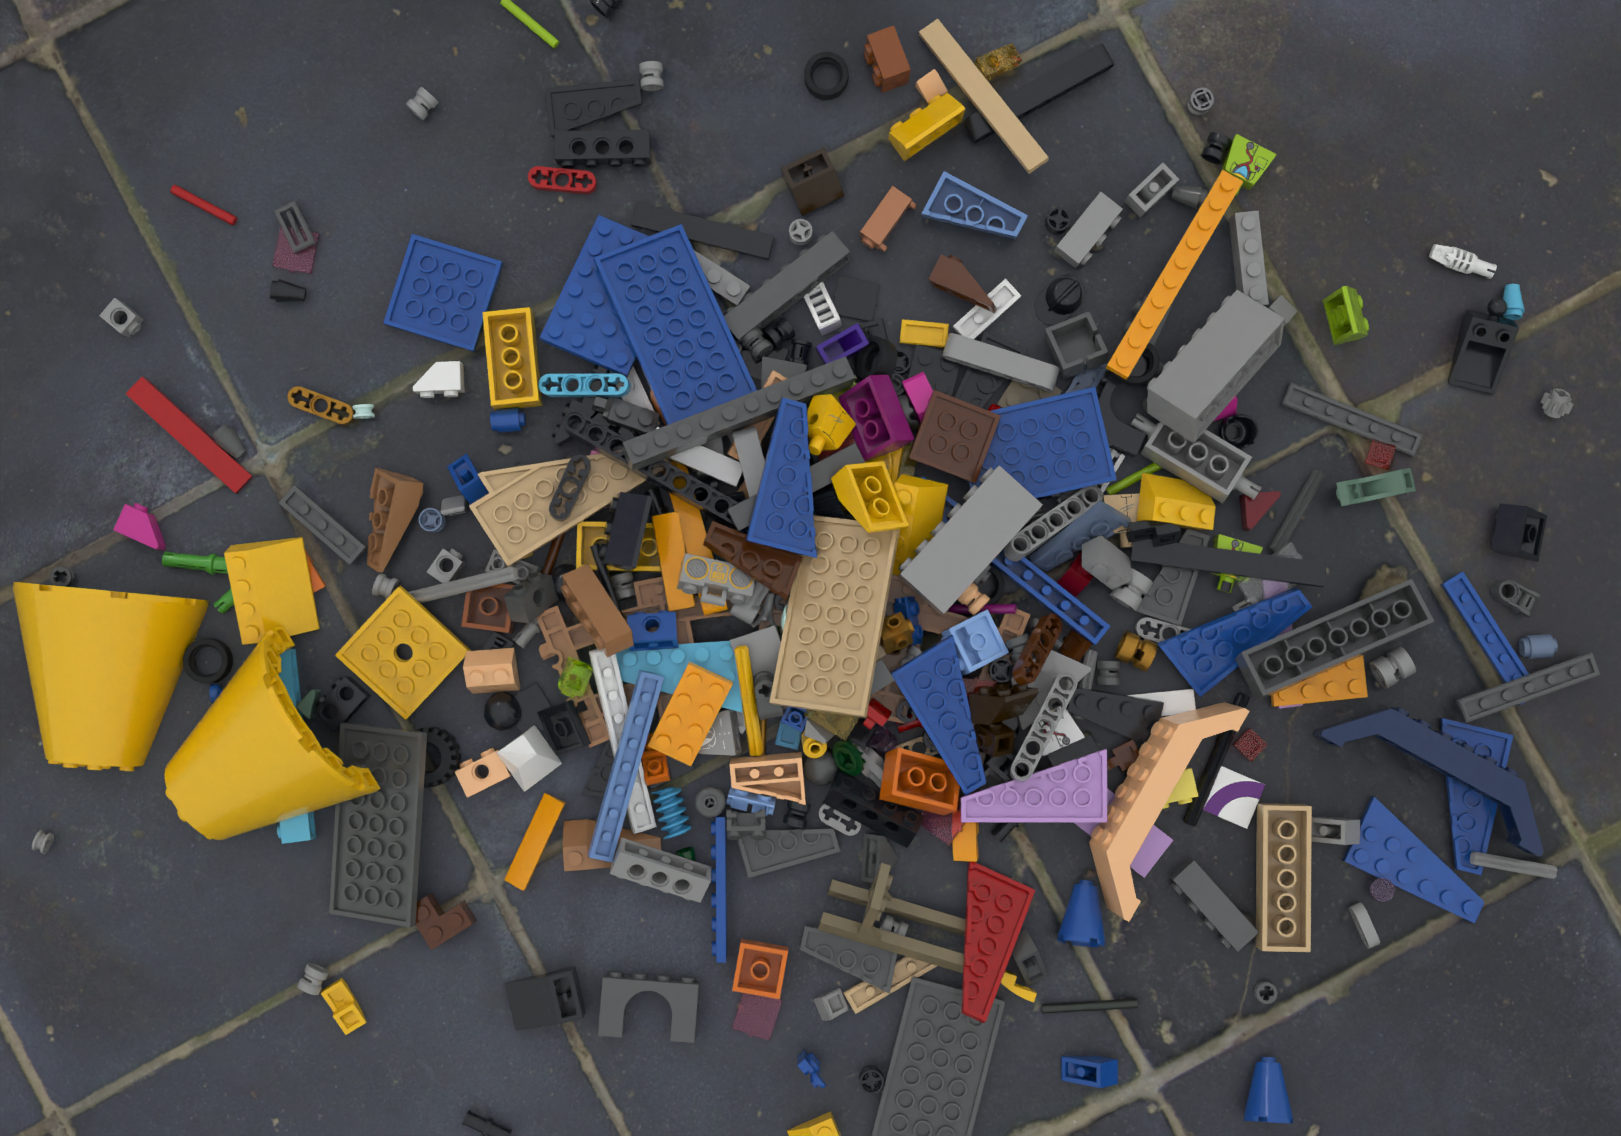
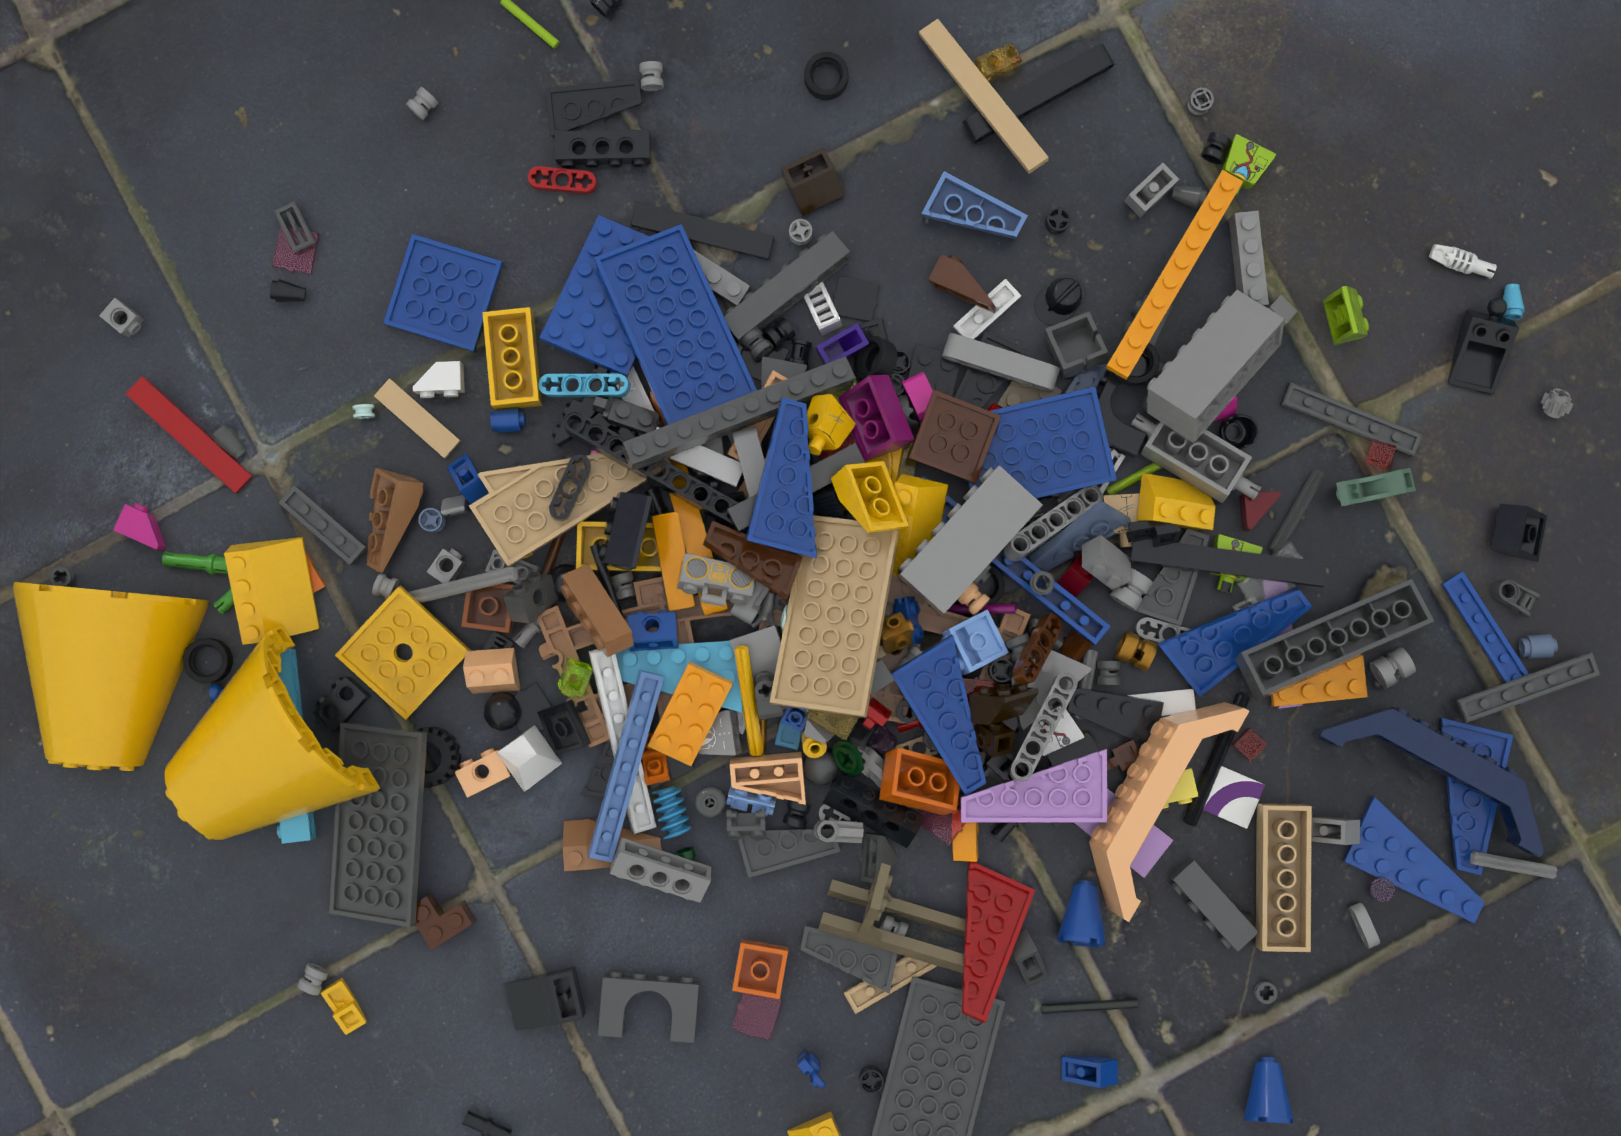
light grey bush [32,830,54,854] -> none
red bar [170,184,237,225] -> none
pearl gold beam [287,386,355,425] -> none
sand green slope [296,689,321,719] -> none
light orange slope [504,793,566,891] -> none
blue plate [711,815,727,963] -> none
light grey slope [814,988,849,1021] -> none
nougat brick [859,186,917,252] -> none
dark orange brick [863,25,911,93] -> none
yellow slope [888,93,965,161] -> none
yellow tile [899,319,949,348] -> none
light nougat slope [915,69,948,105] -> none
yellow slope [1001,970,1037,1003] -> none
light grey brick [1054,192,1123,268] -> none
none -> tan tile [374,378,461,459]
none -> light grey piece [814,819,864,843]
none -> dark grey cone [1030,571,1054,595]

